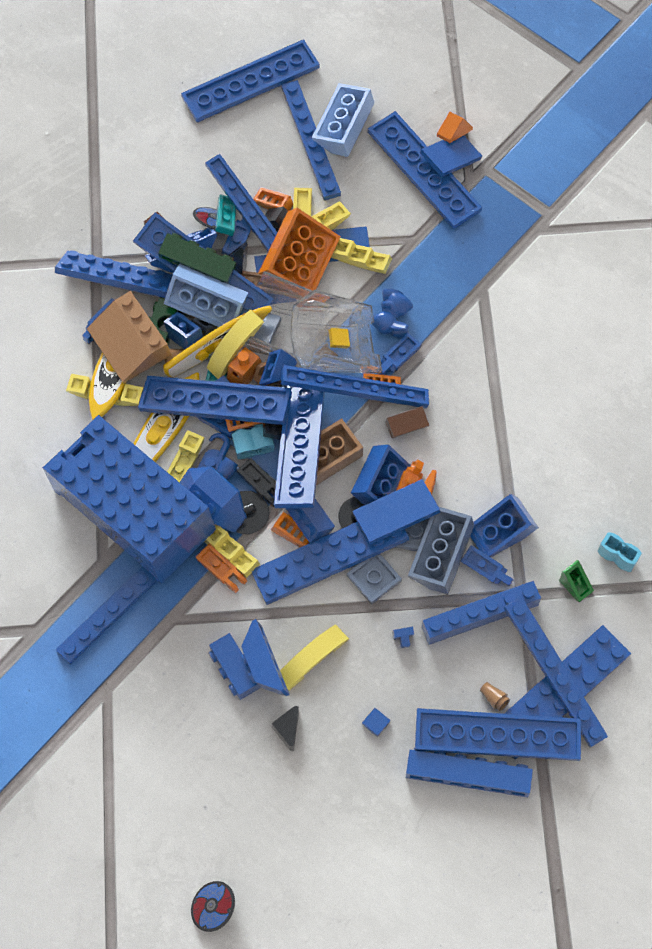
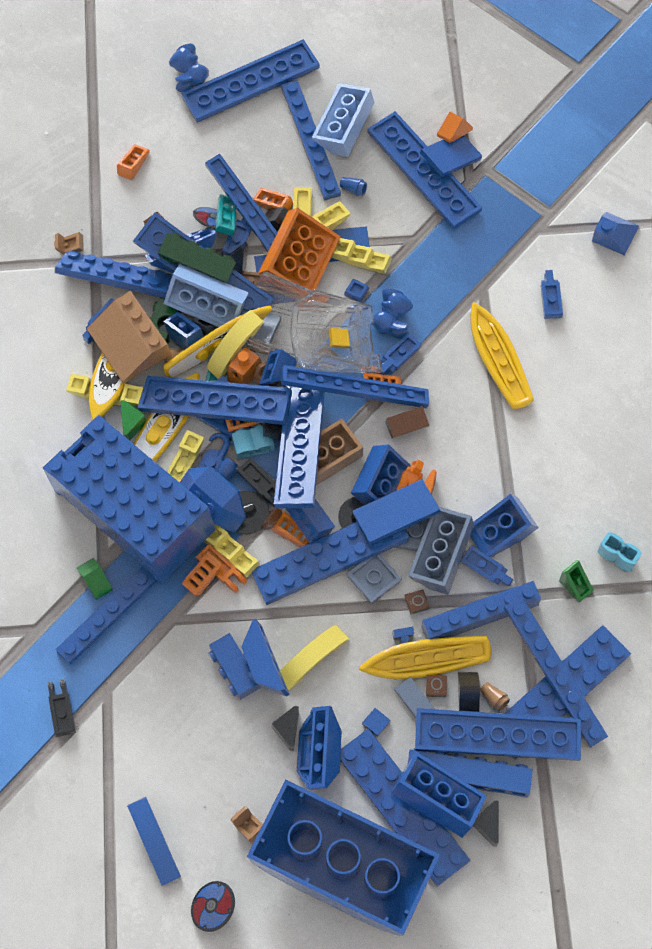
none -> black hinge [48,679,76,737]
none -> medium nougat bracket [54,232,83,255]
none -> green slope [76,558,113,600]
none -> orange slope [117,144,150,180]
none -> green slope [121,400,146,441]
none -> blue slope [127,797,181,886]
none -> blue animal [169,43,209,92]
none -> orange slope [182,552,224,596]
none -> medium nougat bracket [231,806,263,844]
none -> blue brick [247,779,440,936]
none -> reddish brown tile [261,508,282,530]
none -> blue wedge [297,706,342,790]
none -> blue cone [340,177,367,196]
none -> blue plate [340,729,471,887]
none -> blue tile [344,279,369,303]
none -> yellow piece [359,636,491,680]
none -> blue slope [391,751,487,838]
none -> sand blue tile [394,677,435,718]
none -> reddish brown tile [404,589,429,615]
none -> reddish brown tile [426,675,447,697]
none -> black slope [458,672,480,712]
none -> yellow piece [470,302,534,409]
none -> black slope [473,800,499,846]
none -> blue hinge [540,270,563,319]
none -> blue slope [592,212,639,256]

